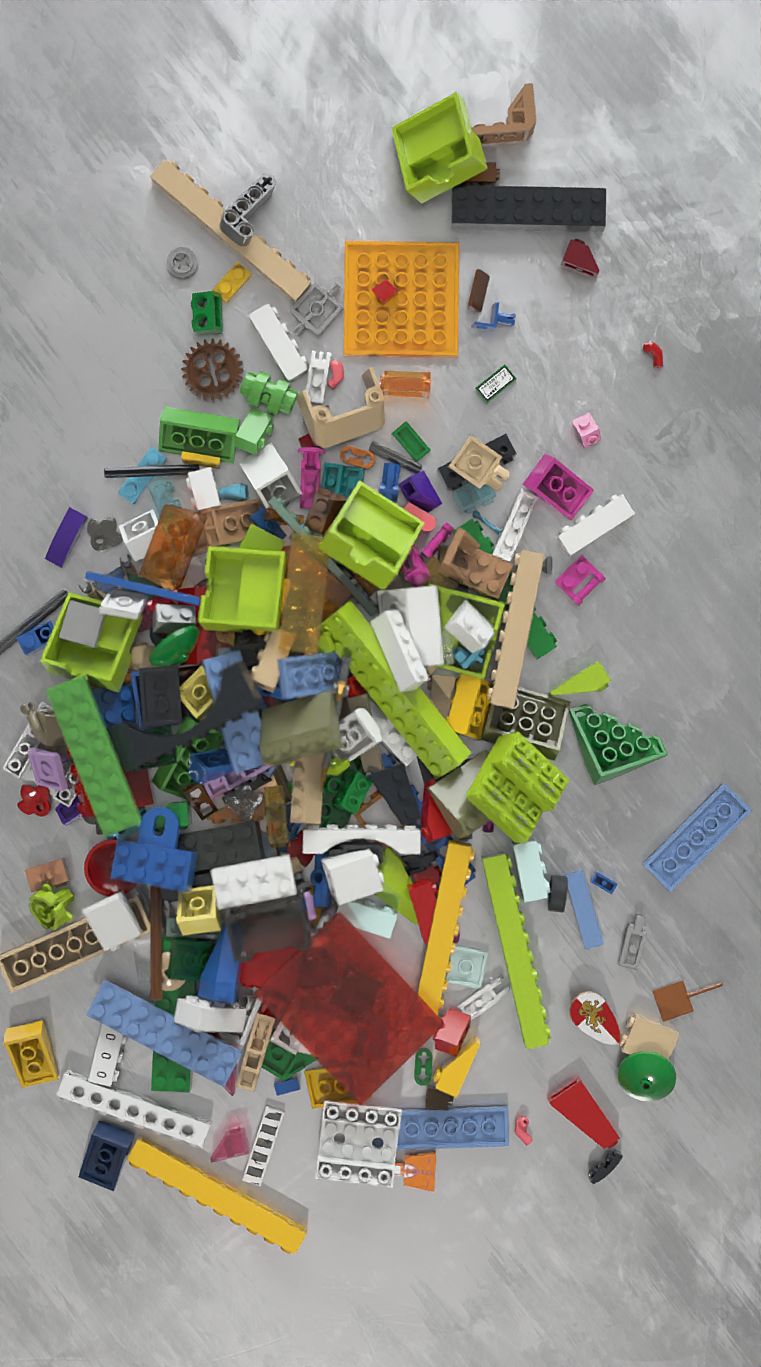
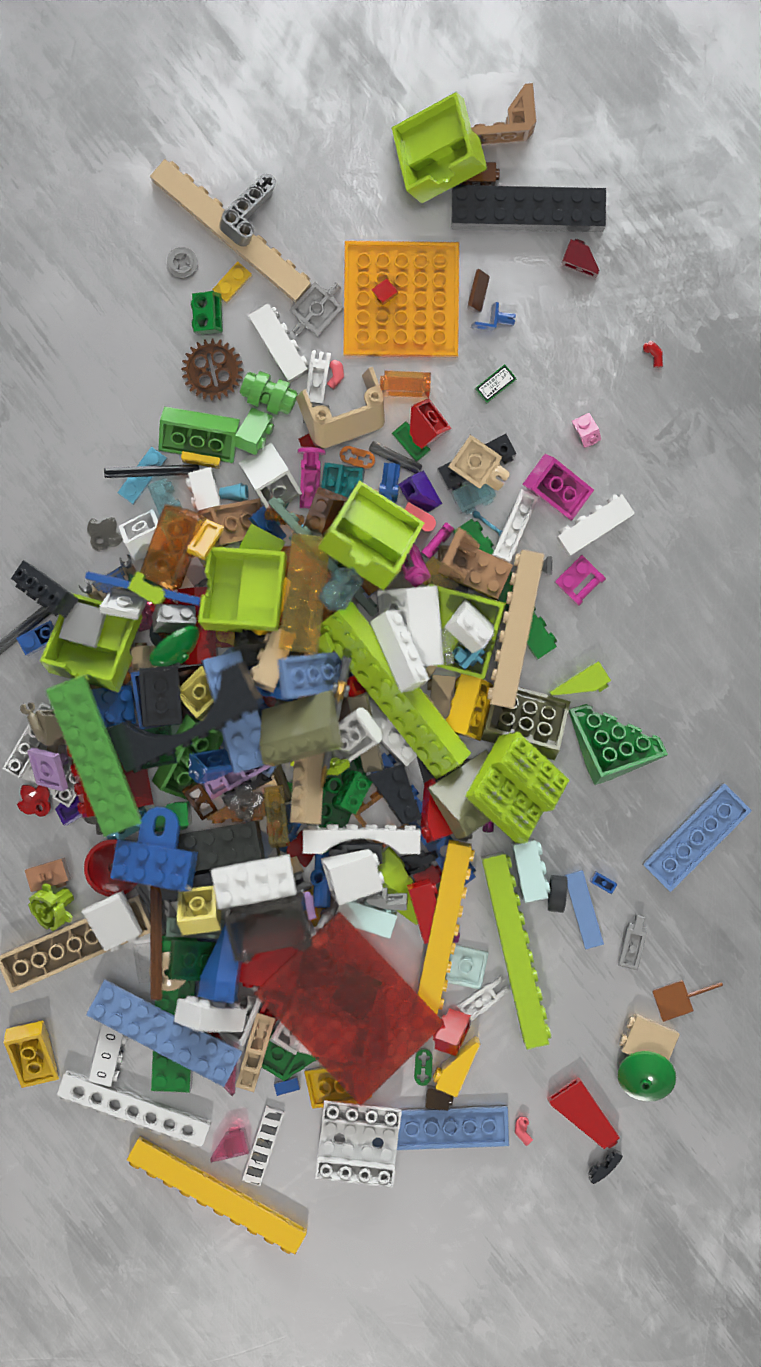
dark purple slope [45,507,89,568] -> none
dark blue slope [78,1120,135,1191] -> none
orange torso [394,1150,436,1192] -> none
shield [569,991,620,1045] -> none
none -> black brick [11,560,79,618]
none -> lime leg [127,571,166,604]
none -> yellow tile [187,519,224,560]
none -> clear light blue brick [318,567,363,610]
none -> light grey slope [366,888,408,910]
none -> red slope [410,398,452,449]

